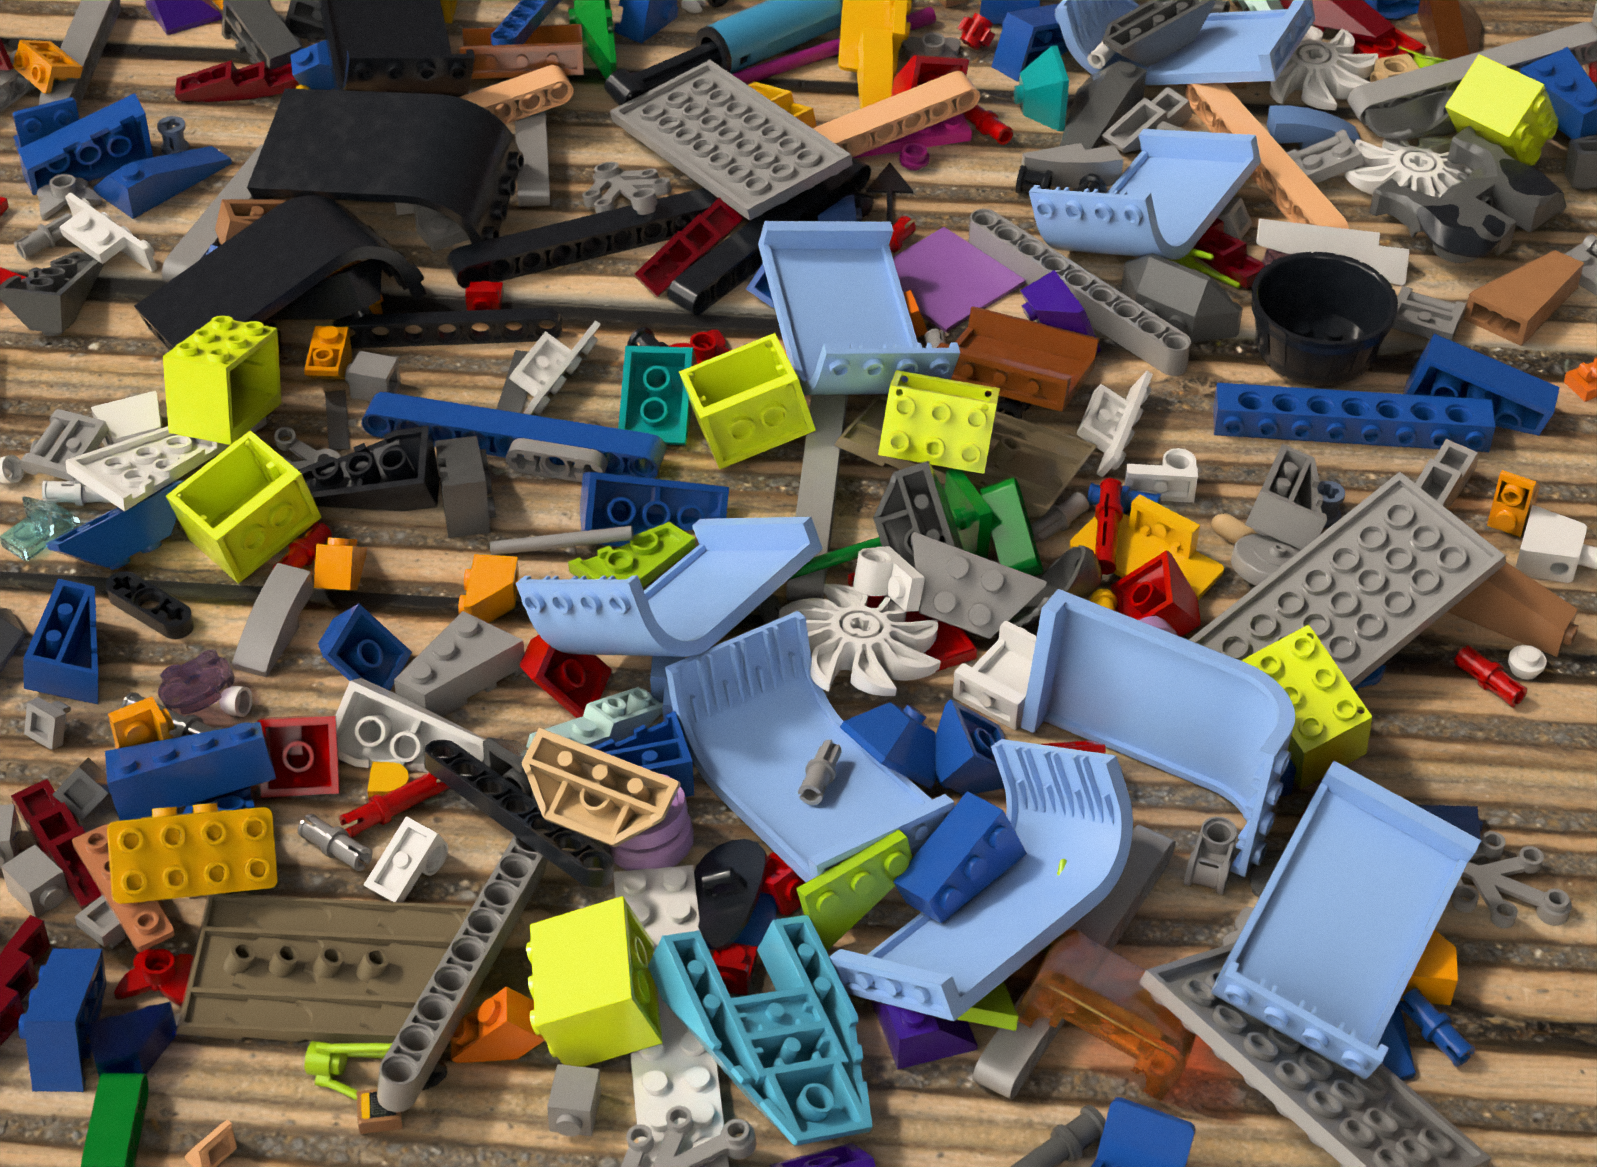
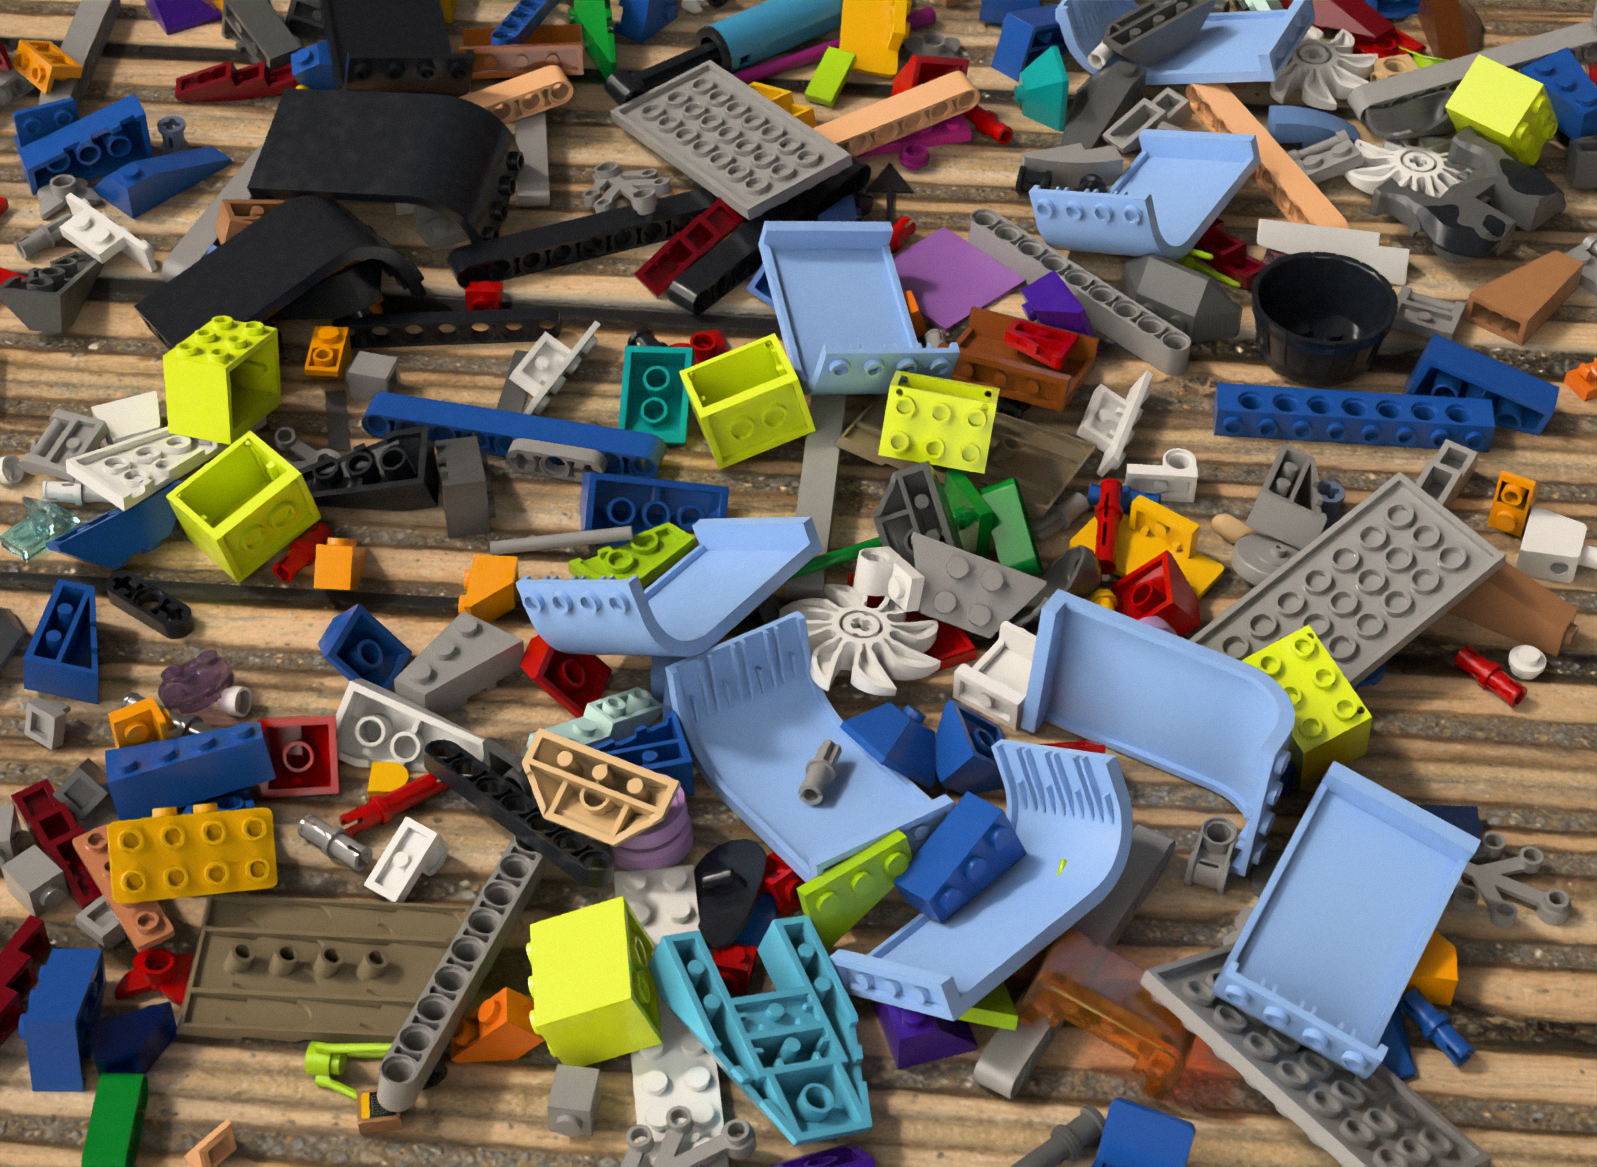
light grey slope [232,563,314,678] -> none
yellow slope [857,27,893,109] -> none
red gear [957,13,995,50] -> none
light grey tile [1218,197,1253,240] -> none
none -> lime tile [804,46,857,108]
none -> red wing [1004,319,1079,370]

